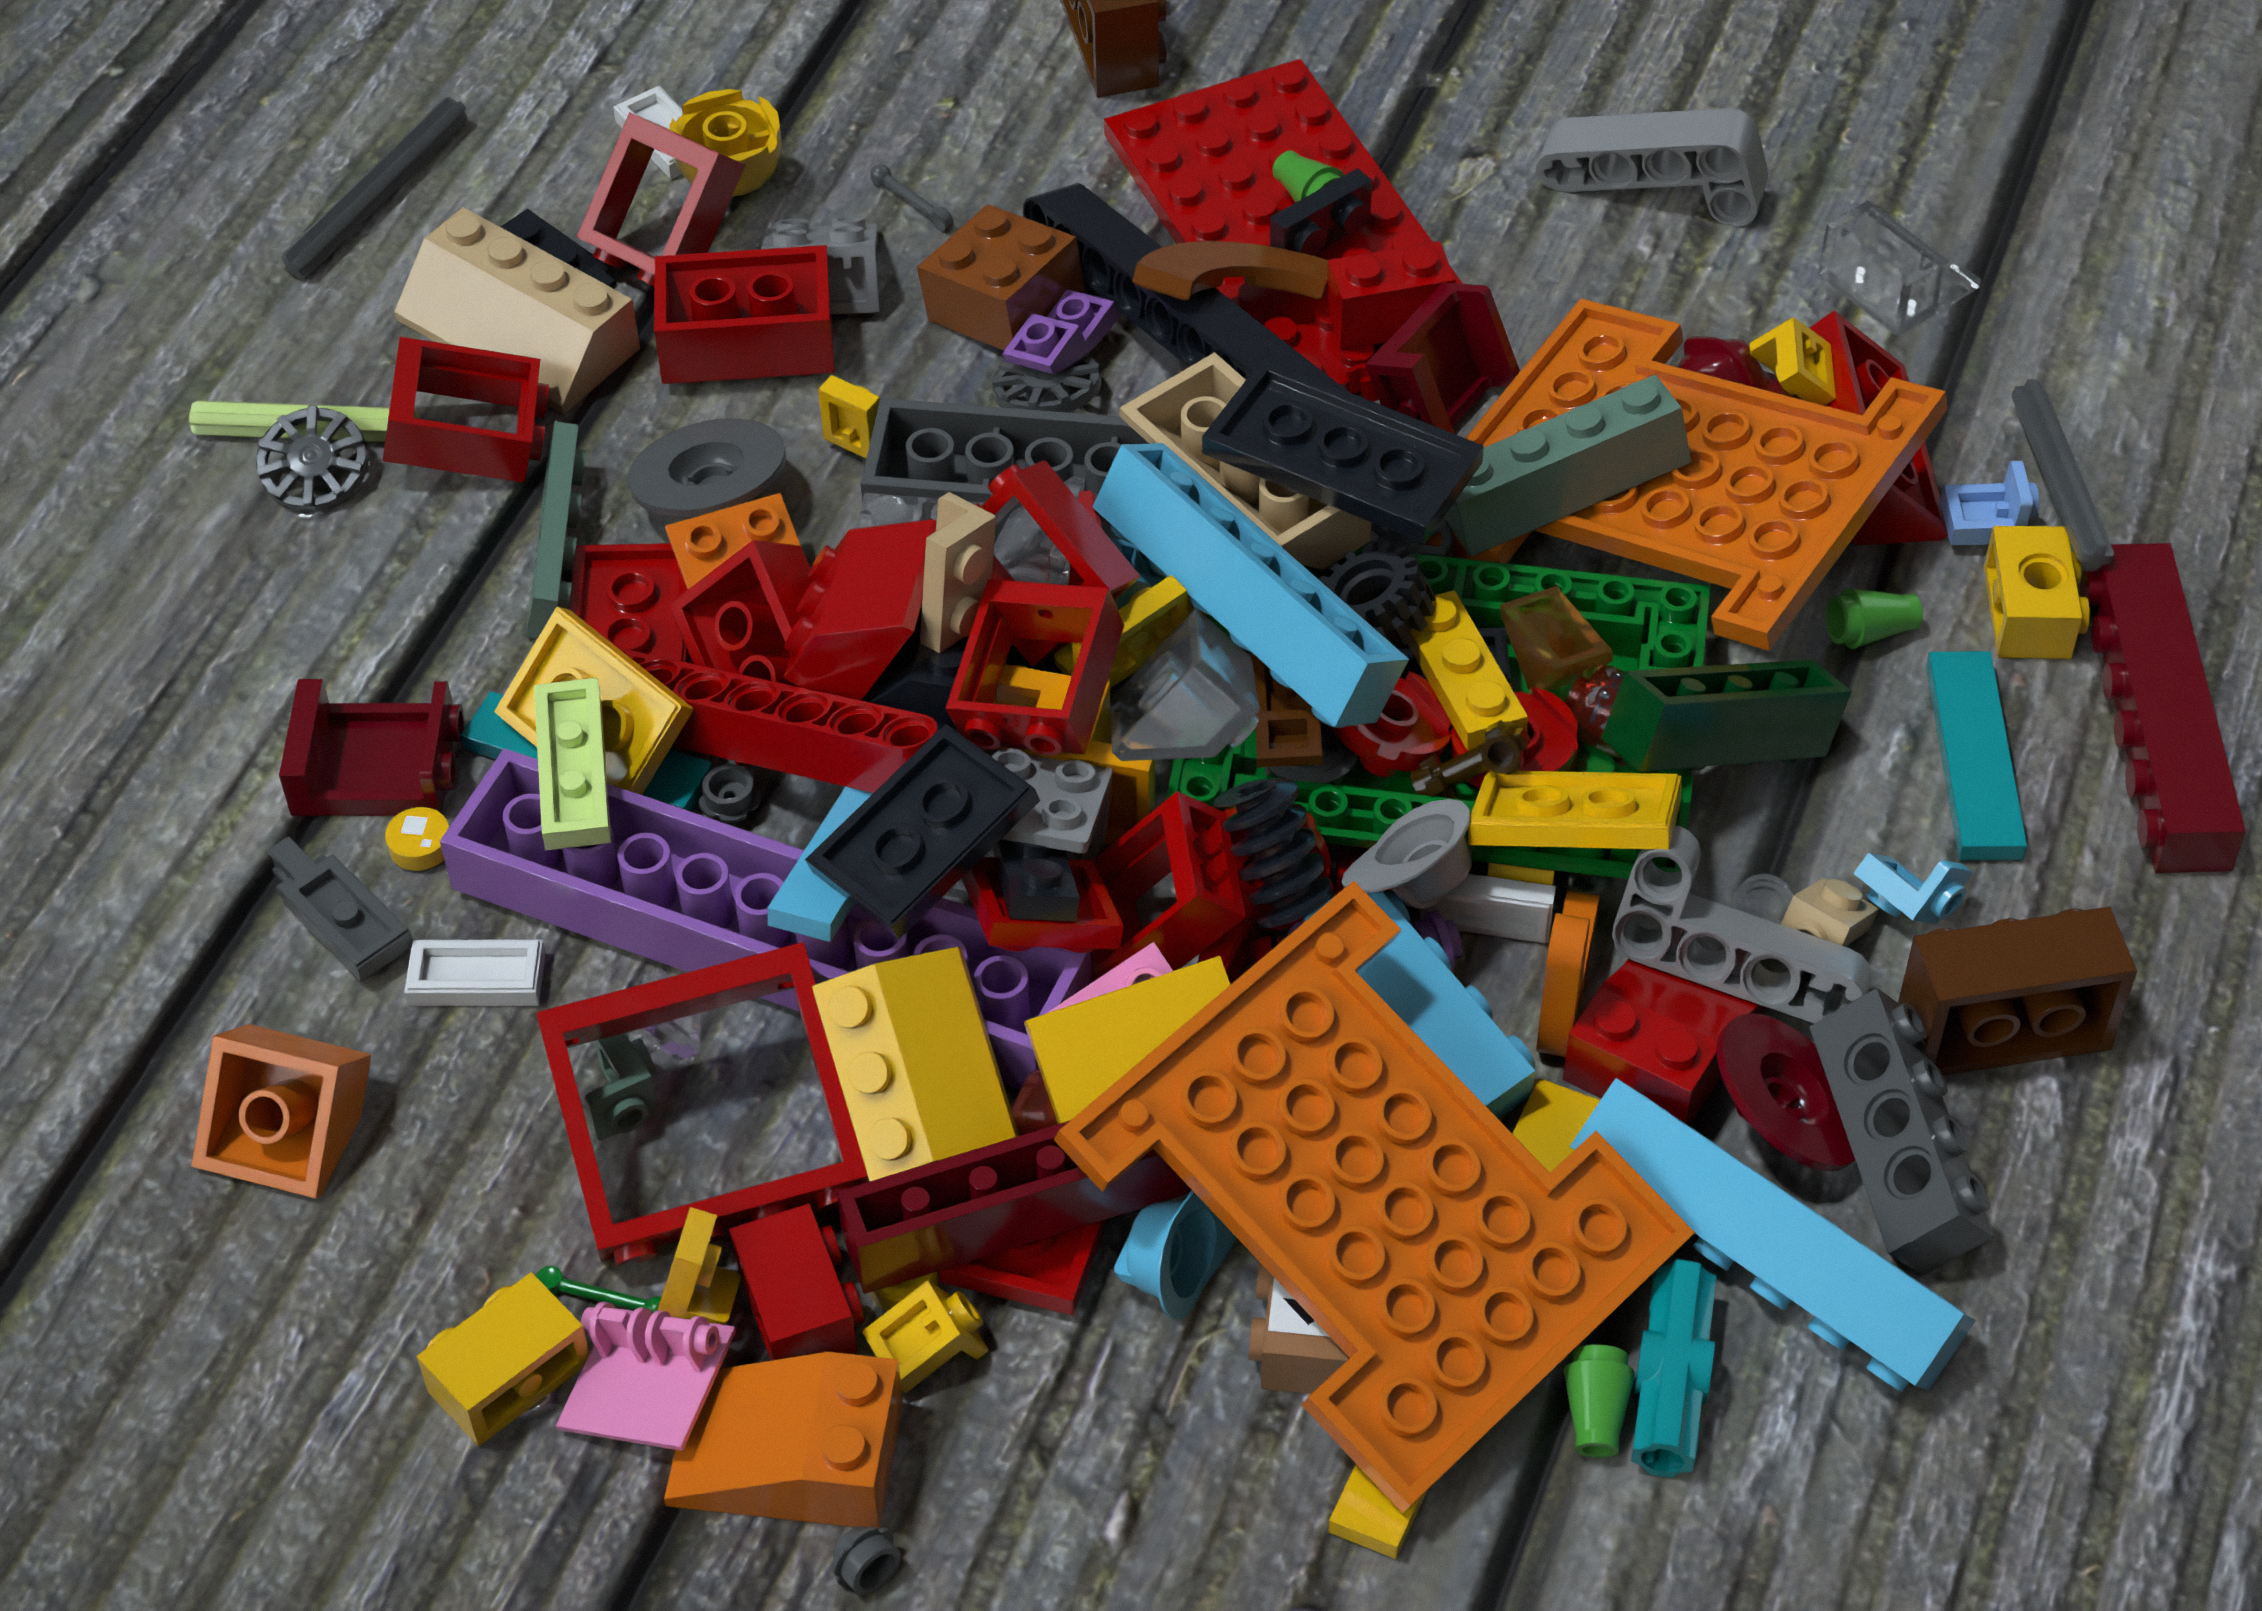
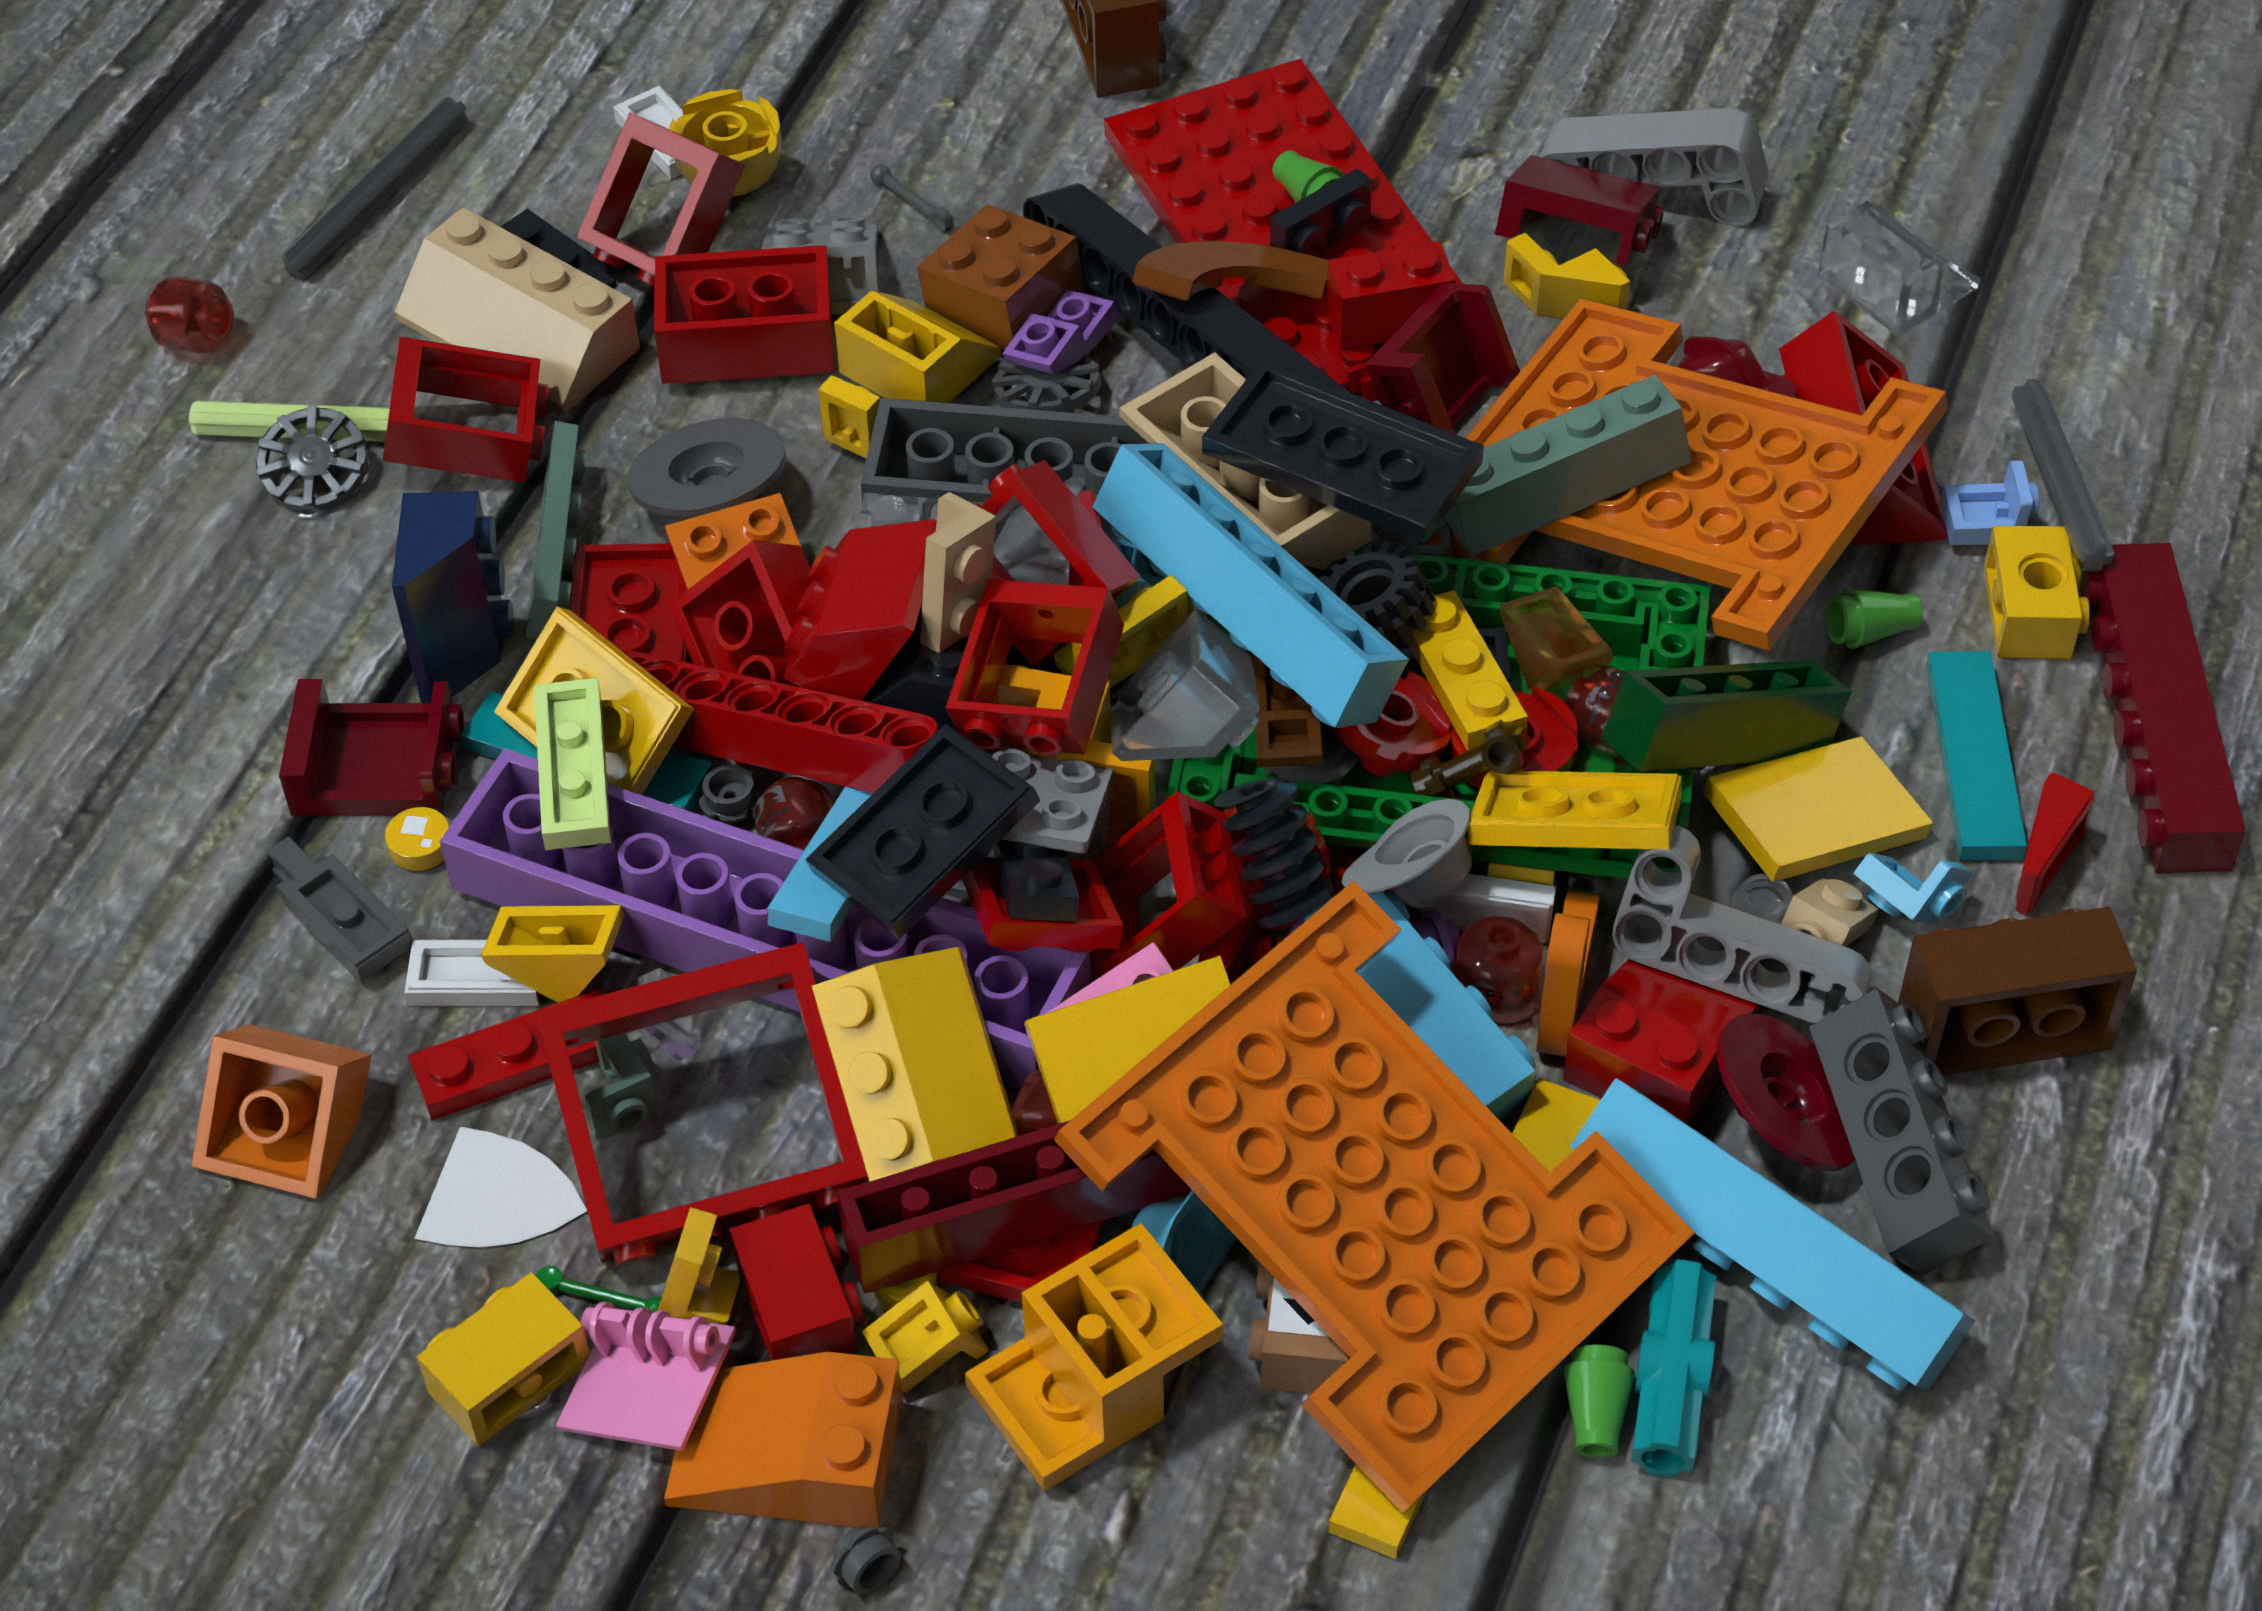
yellow bracket [1749,317,1836,406] -> none
none -> clear red head [145,276,234,354]
none -> dark blue slope [392,491,514,703]
none -> red plate [408,989,601,1121]
none -> white sticker [414,1127,587,1248]
none -> yellow slope [481,905,625,1003]
none -> clear red head [753,777,835,850]
none -> yellow slope [834,290,1001,403]
none -> light orange bracket [965,1223,1223,1492]
none -> clear red head [1455,915,1543,1014]
none -> dark red panel [1495,155,1665,267]
none -> yellow slope [1503,233,1630,319]
none -> yellow tile [1702,736,1933,882]
none -> red slope [2015,773,2095,916]

